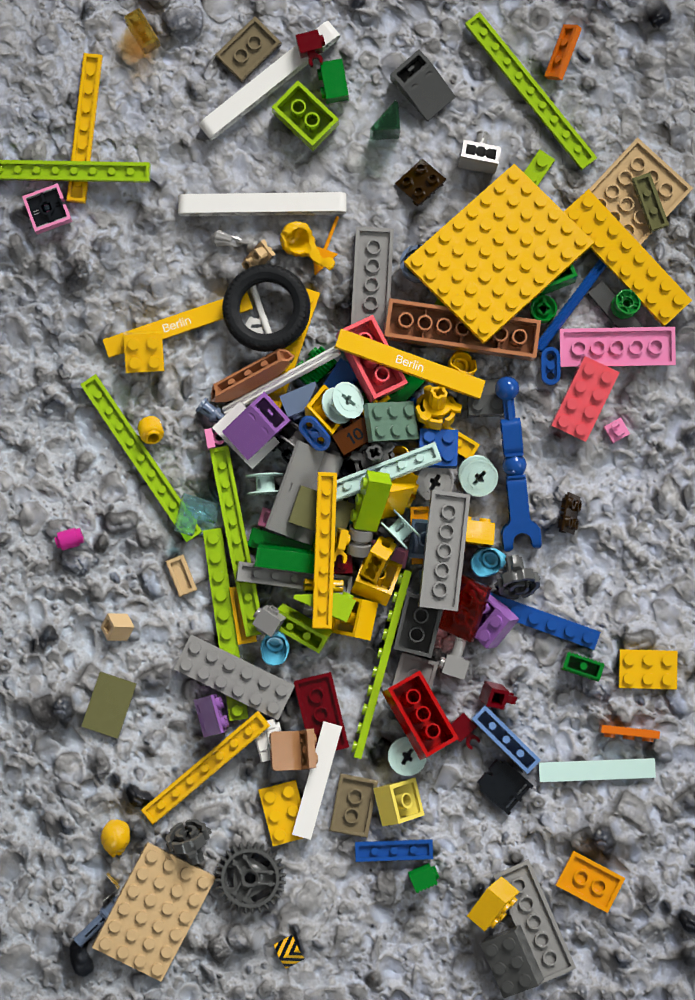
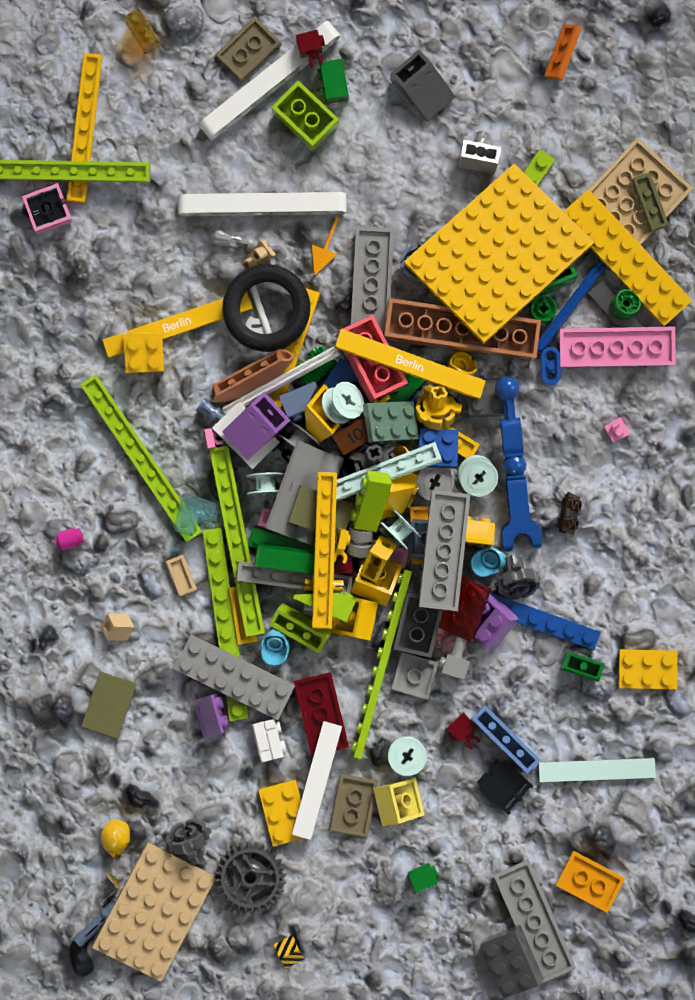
yellow head [137,416,164,444] -> none
yellow tile [141,711,271,825] -> none
light grey brick [252,605,286,637] -> none
medium nougat bracket [269,729,318,771] -> none
yellow hair [280,221,335,271] -> none
blue plate [299,416,331,451] -> none
blue plate [355,839,433,862] -> none
clear green slope [370,100,400,140] -> none
red brick [382,670,459,760] -> none
dark brown hinge [395,158,446,207] -> none
lime plate [465,12,597,171] -> none
yellow brick [467,877,520,932] -> none
dark red brick [479,680,518,710] -> none
coral brick [550,355,620,442] -> none
orange plate [599,724,660,742] -> none

